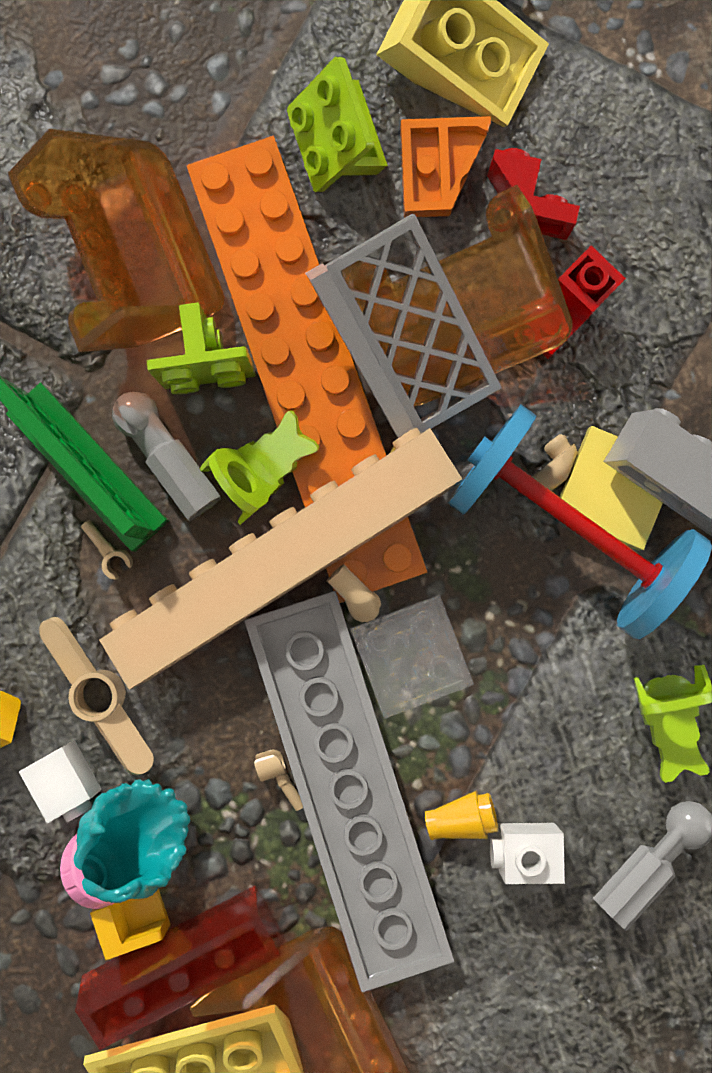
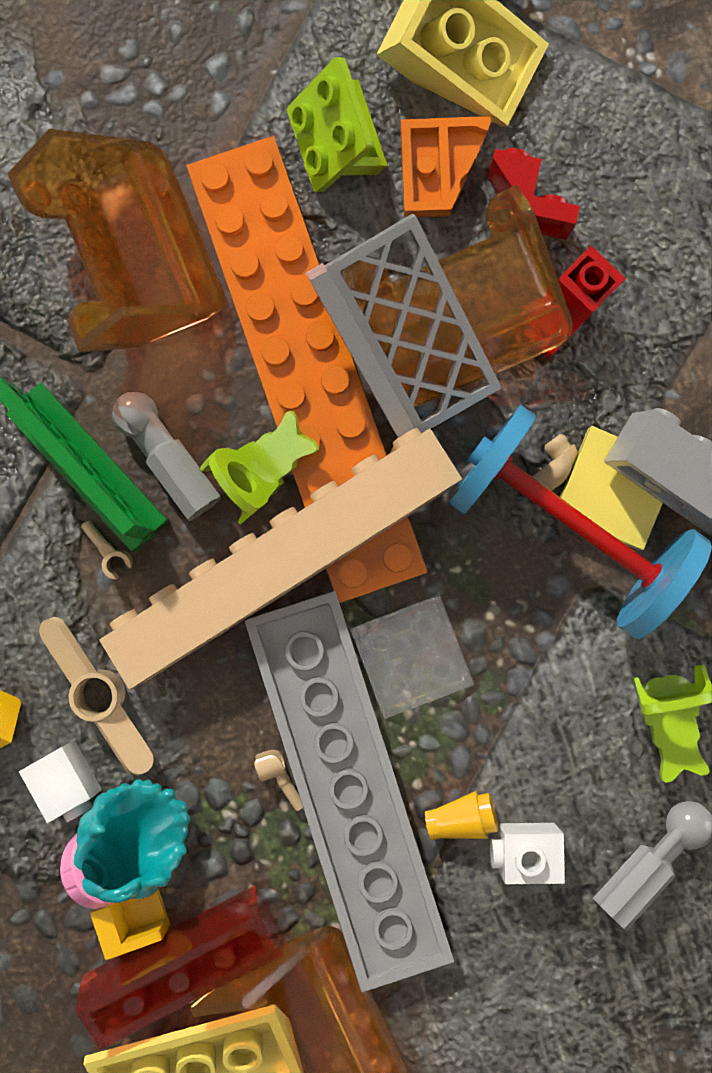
lime bracket [146,302,256,394] -> none
tan arm [327,564,381,622] -> none

